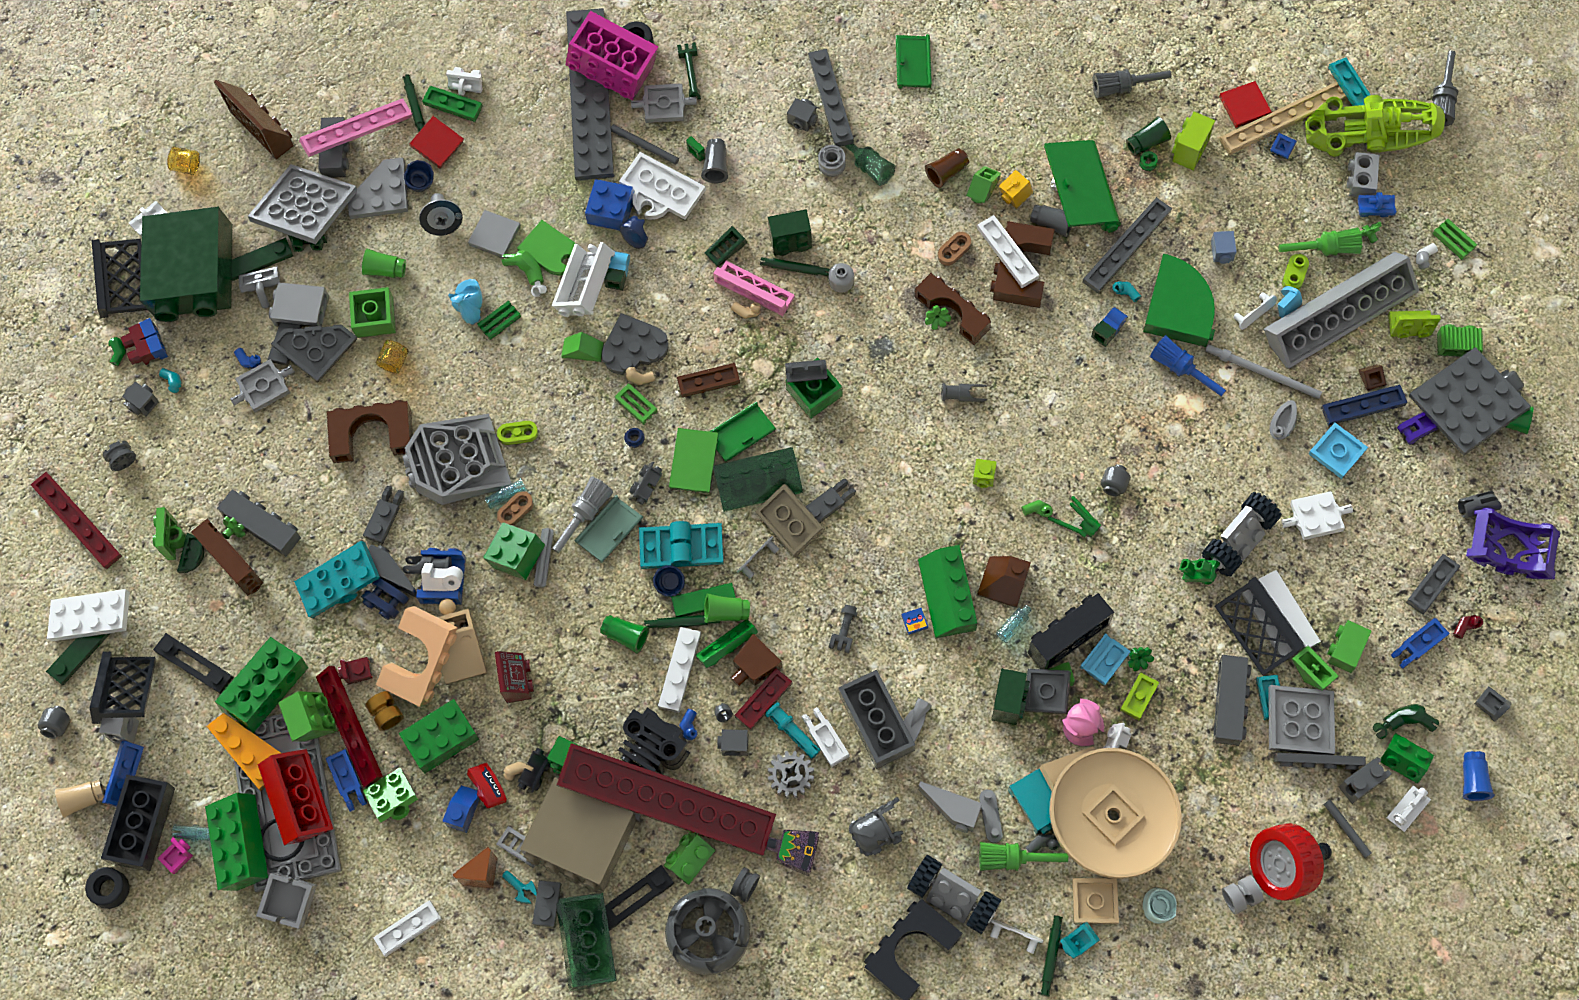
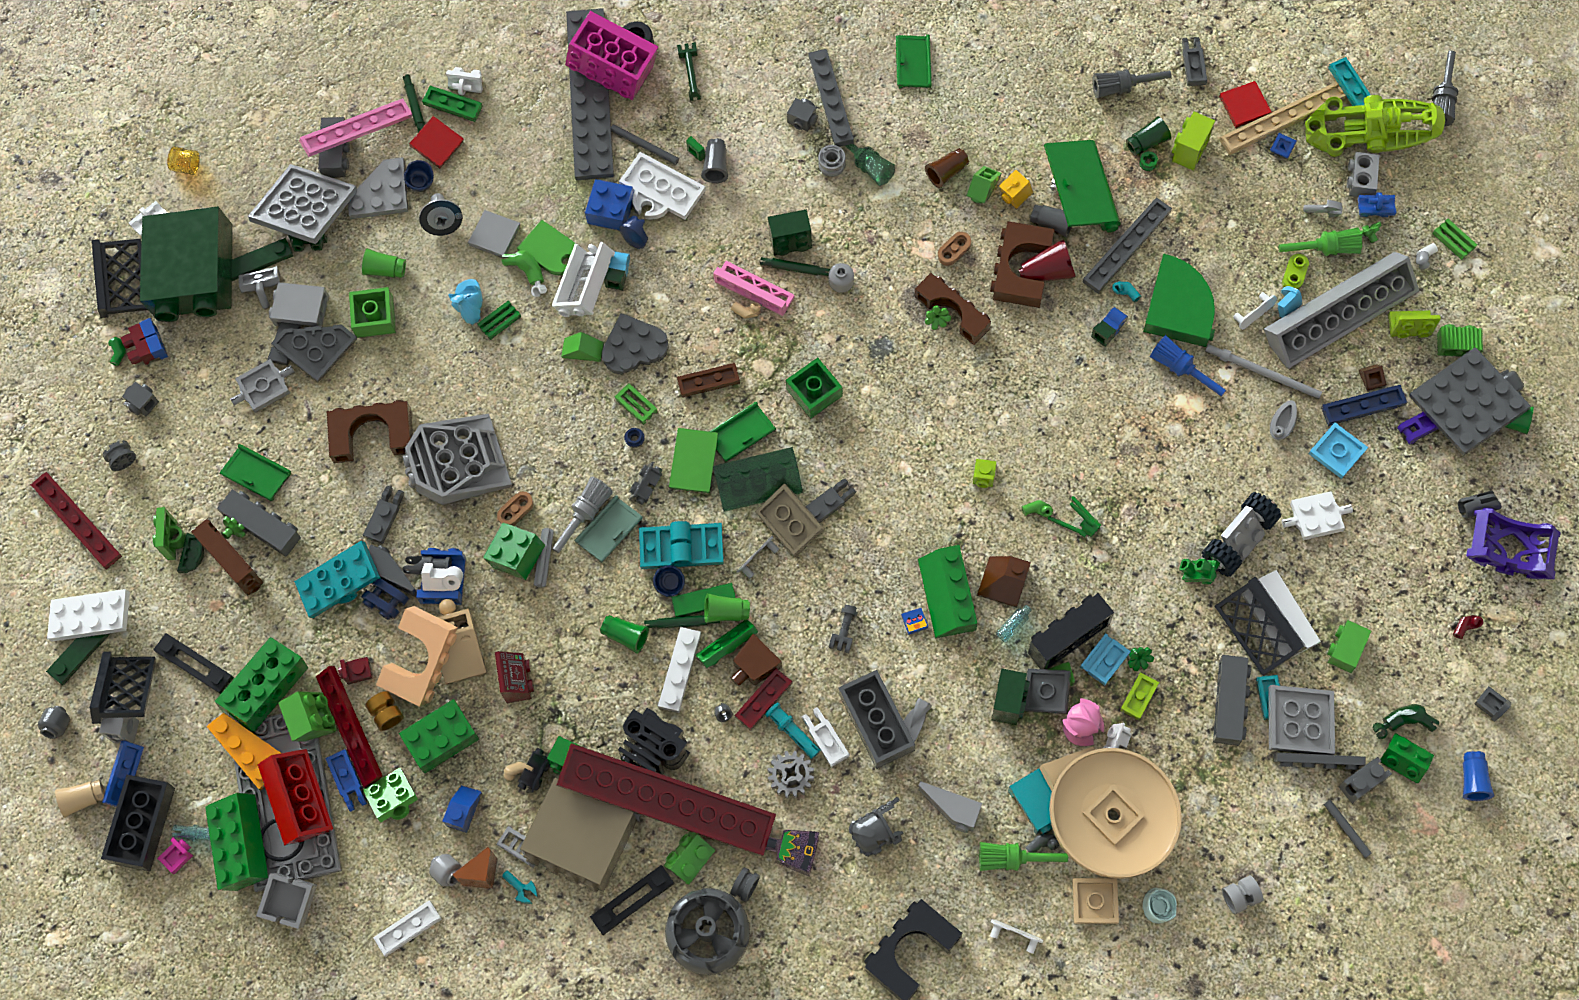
black tyre [85,867,130,909] -> none
teal arm [159,368,182,393] -> none
reddish brown slope [214,80,294,160] -> none
blue arm [234,348,261,368] -> none
clear yellow piece [375,340,409,374] -> none
red slope [467,763,507,809] -> none
clear light blue pin [485,479,527,509] -> none
lime plate [497,421,538,445] -> none
dark grey plate [532,880,562,928] -> none
clear green slope [556,893,617,992] -> none
tan arm [626,367,655,385] -> none
light grey plate [631,83,697,123] -> none
blue arm [679,709,698,740] -> none
dark green slope [704,226,748,267] -> none
dark grey brick [717,729,749,756] -> none
dark grey hinge [785,359,827,383] -> none
plate [907,855,1002,934] -> none
dark grey piece [941,383,987,402] -> none
white plate [977,215,1039,288] -> none
light grey piece [979,789,1003,843] -> none
dark green piece [1040,915,1063,997] -> none
teal bracket [1060,922,1100,959] -> none
dark grey head [1101,464,1131,497] -> none
sand blue brick [1211,231,1236,264] -> none
red wheel [1250,823,1332,901] -> none
bright green slope [1292,645,1339,691] -> none
white hinge [1387,785,1431,832] -> none
blue hinge [1391,618,1450,669] -> none
dark grey tile [1406,554,1460,615] -> none
none -> green door [219,444,291,501]
none -> light grey head [429,854,461,887]
none -> dark red cone [1019,240,1076,281]
none -> dark grey hinge [1182,37,1207,86]
none -> light grey bar [1303,200,1343,218]

